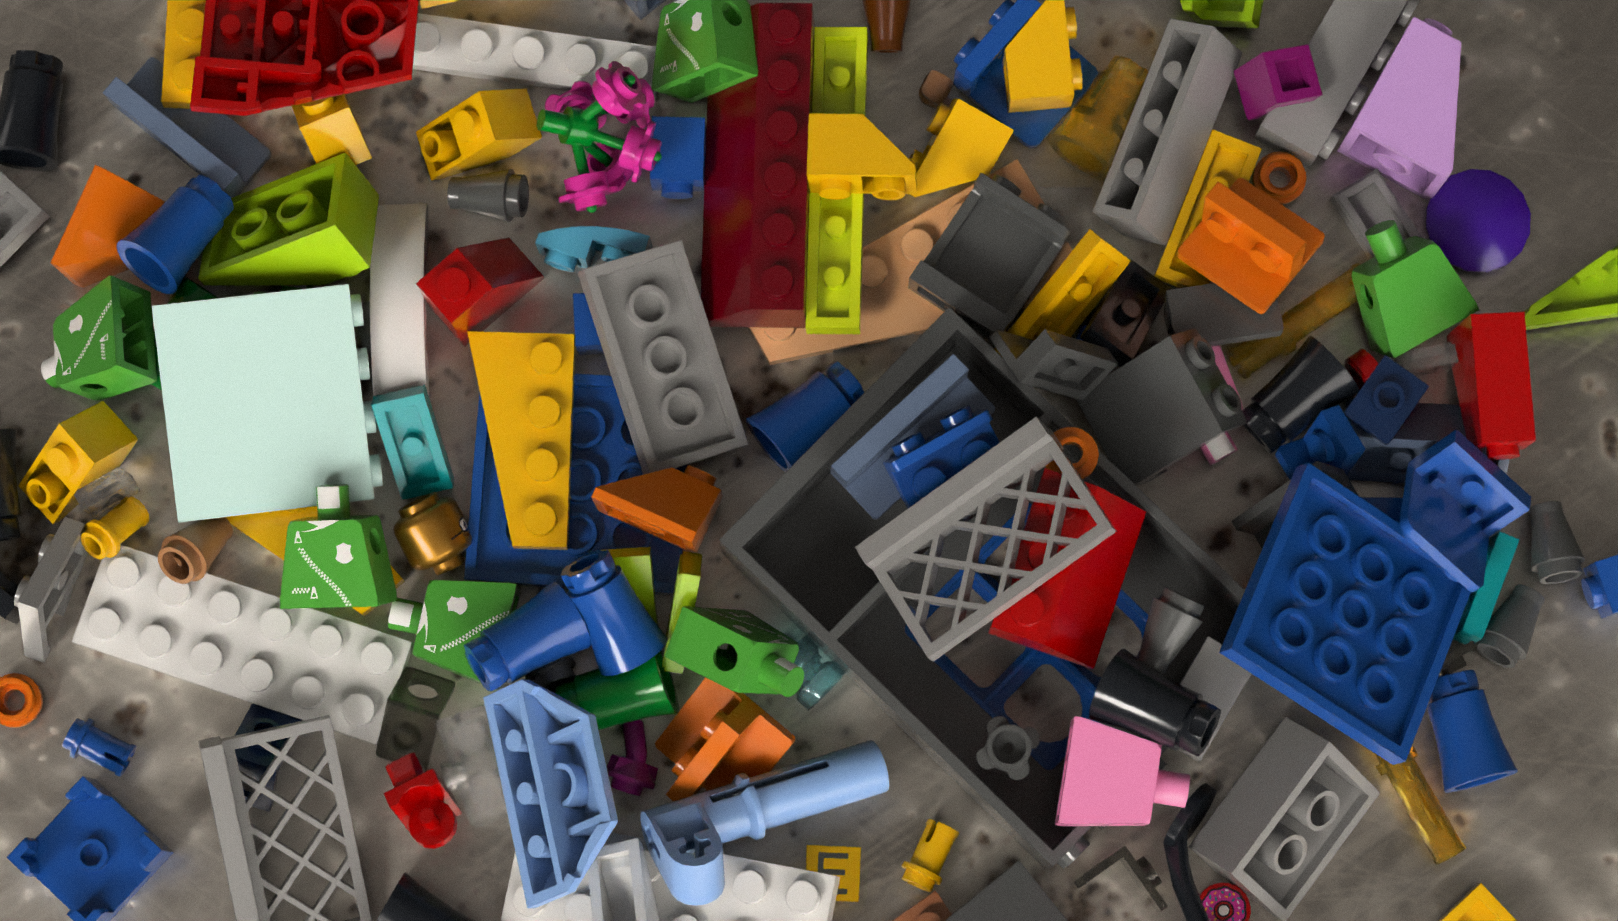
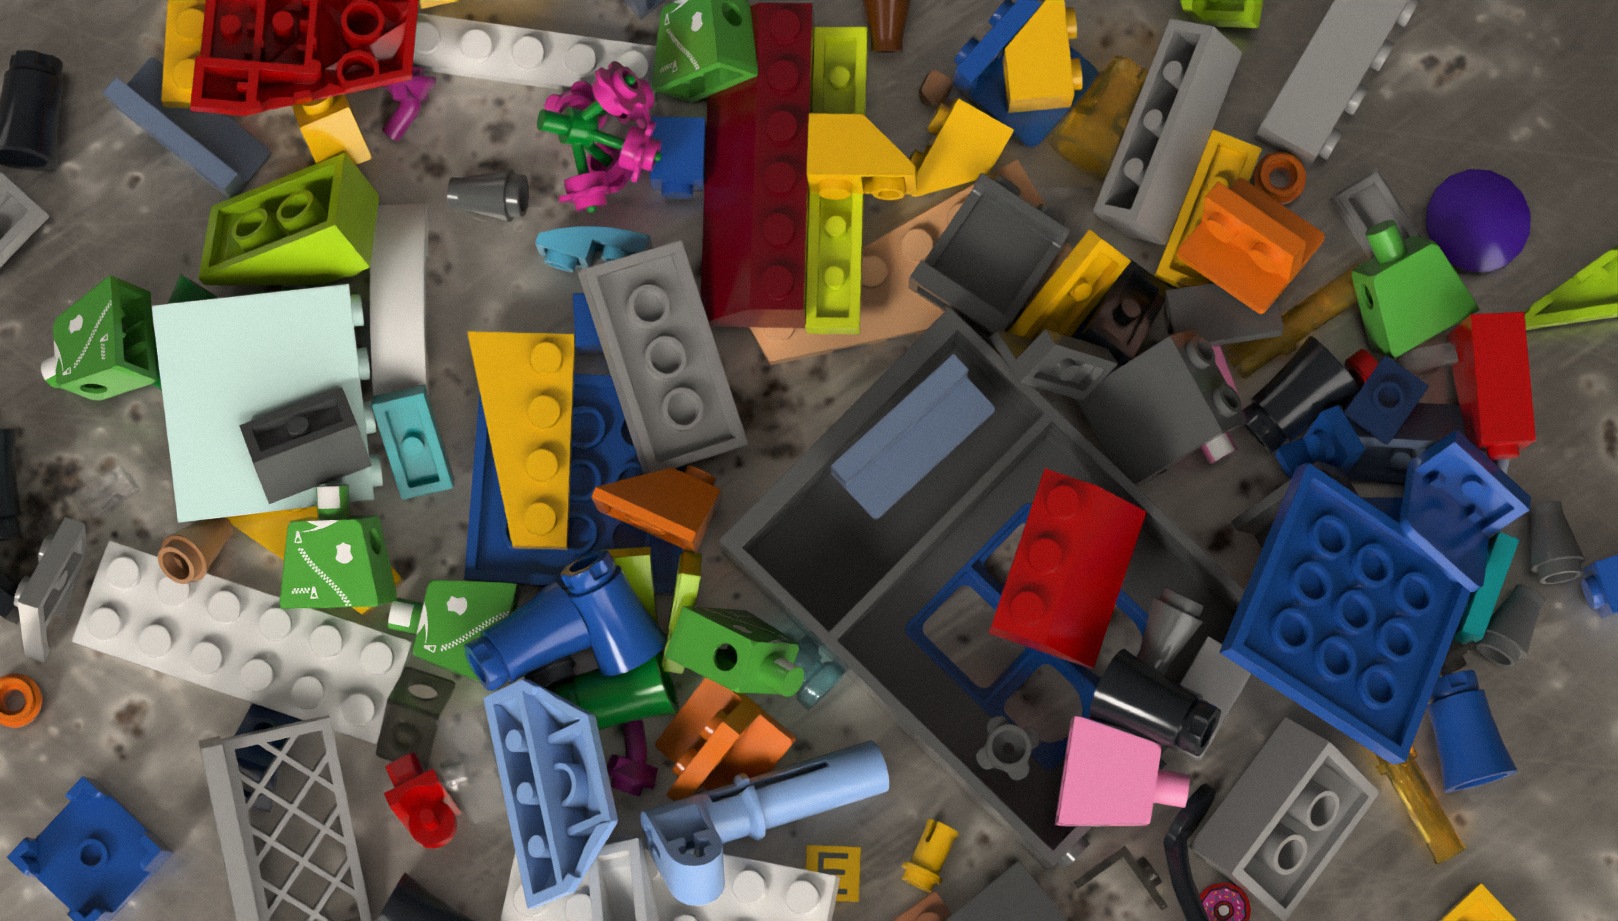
yellow slope [18,401,138,524] -> none
orange slope [50,165,165,288] -> none
blue pin [62,718,137,777] -> none
yellow pin [81,496,150,560] -> none
blue plant [116,174,234,294] -> none
pearl gold head [393,492,472,576] -> none
yellow slope [416,88,542,181] -> none
red slope [416,237,544,347] -> none
blue plant [746,361,865,472] -> none
light grey fence [855,417,1117,662] -> none
blue bracket [883,405,1000,509] -> none
orange plate [1045,427,1099,480] -> none
magenta panel [1234,44,1323,120] -> none
lavender slope [1337,17,1461,201] -> none
none -> dark grey panel [239,387,372,504]
none -> magenta plate [382,67,436,141]

